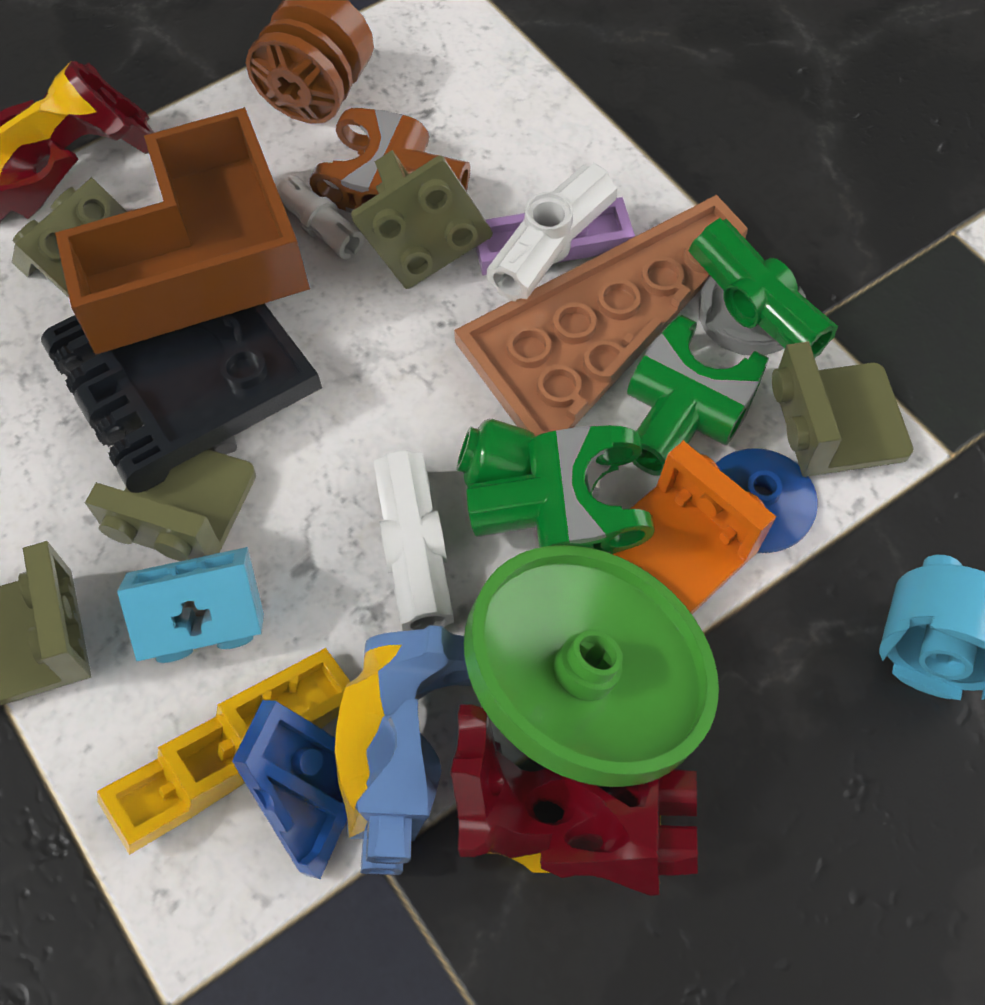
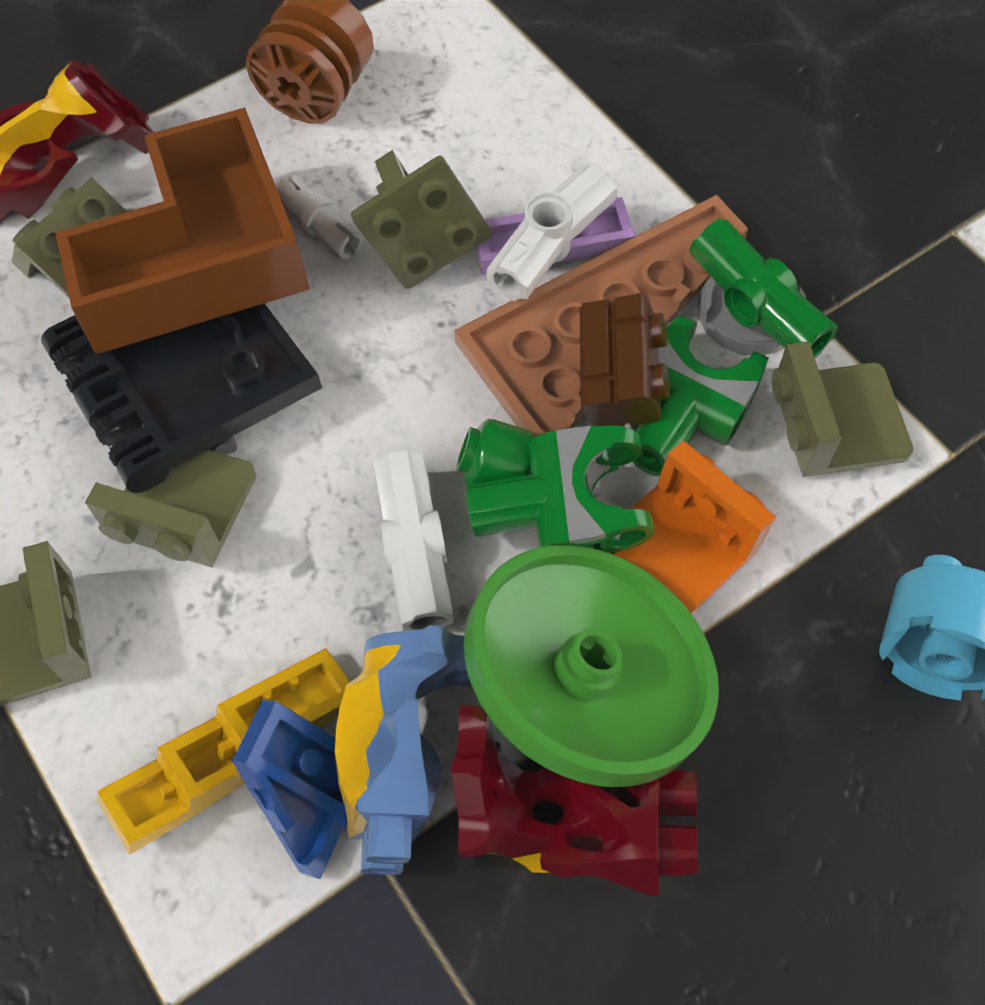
medium azure brick [117,547,264,663] -> none
dark orange connector [309,108,470,213] -> none
blue dish [716,448,818,553] -> none
none -> reddish brown brick [579,293,670,427]

